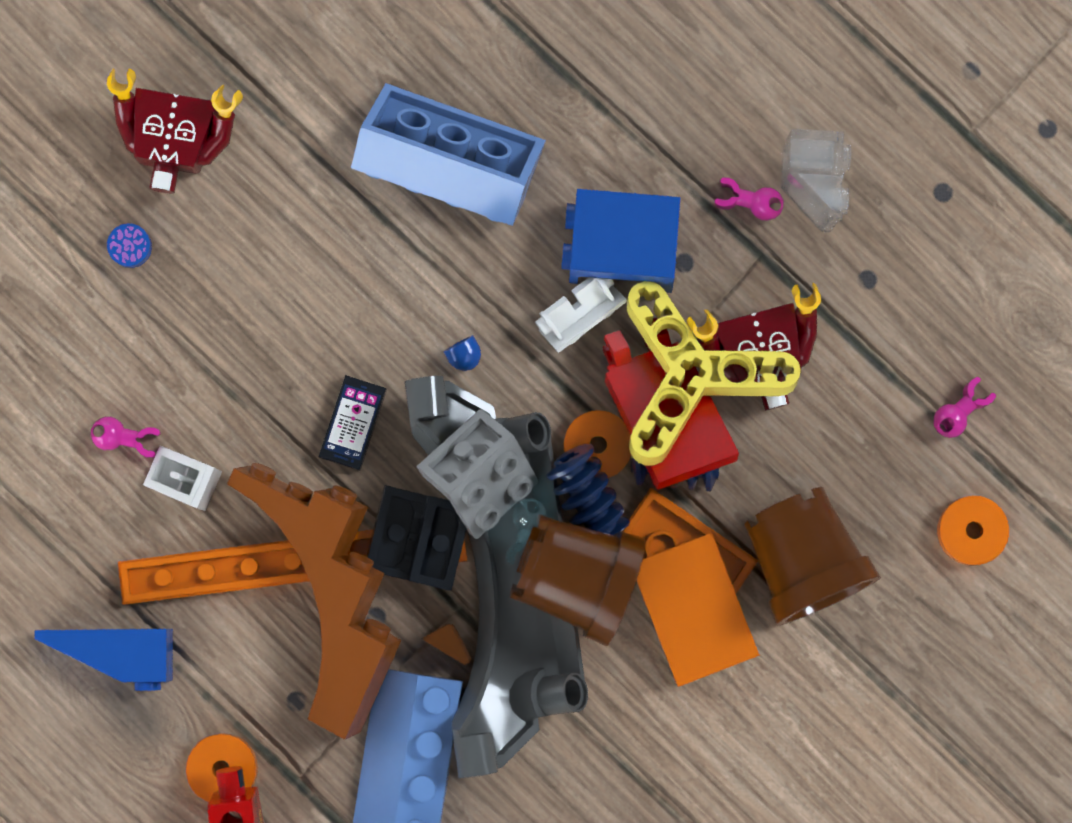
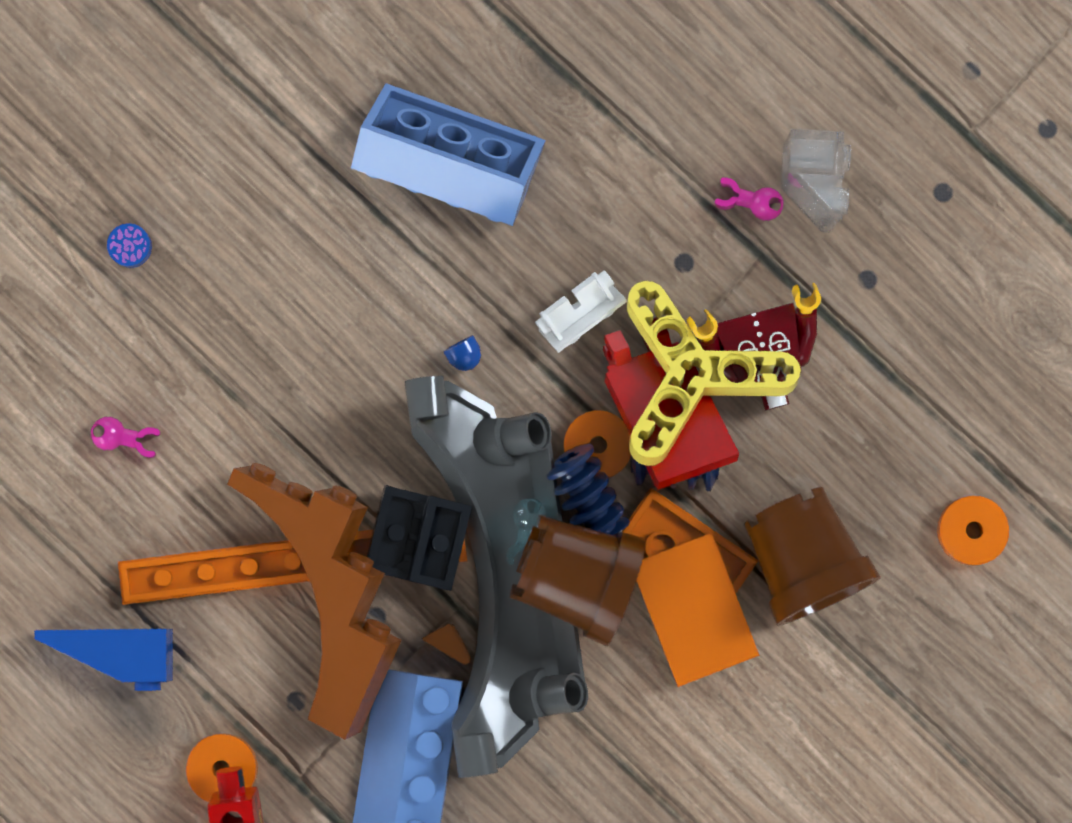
dark red torso [107,68,243,194] -> none
white slope [143,446,222,511] -> none
tile [318,375,387,471] -> none
light grey bracket [416,408,538,539] -> none
blue panel [562,189,681,293] -> none
dark pink arm [934,377,996,438] -> none

